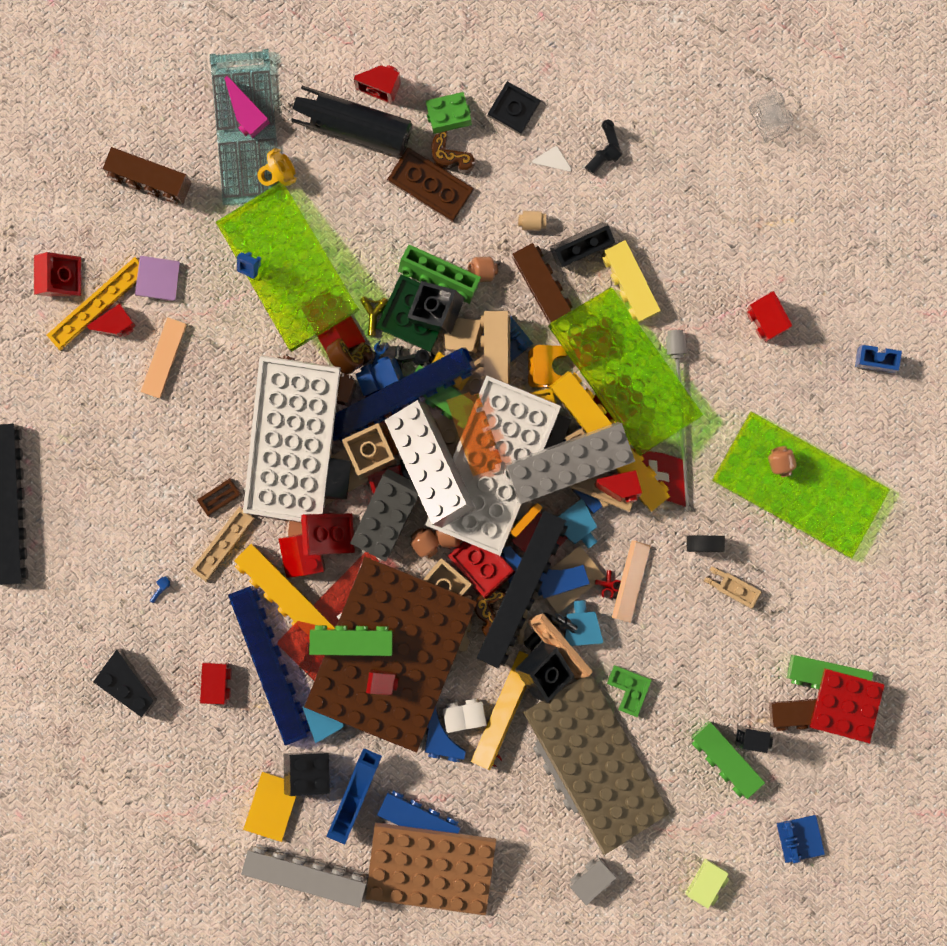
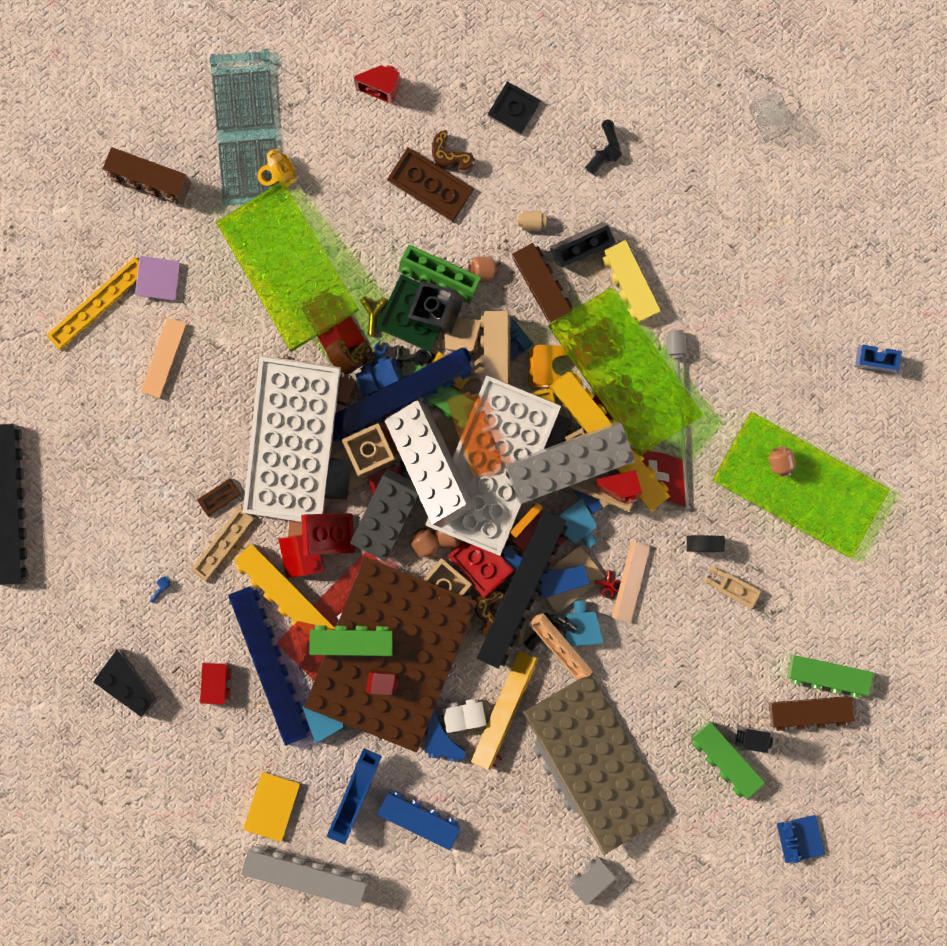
red slope [34,252,81,297] -> none
red slope [87,303,136,337] -> none
dark pink slope [224,76,270,139] -> none
blue tile [237,252,261,279] -> none
black brick [283,751,330,796] -> none
black piece [291,86,412,157] -> none
medium nougat plate [366,823,496,915] -> none
bright green plate [425,92,472,134] -> none
black brick [515,642,574,703] -> none
white sticker [532,146,571,171] -> none
bright green plate [607,665,652,717] -> none
yellowish green brick [685,858,729,909] -> none
red slope [747,291,792,342] -> none
red plate [810,668,885,744] -> none

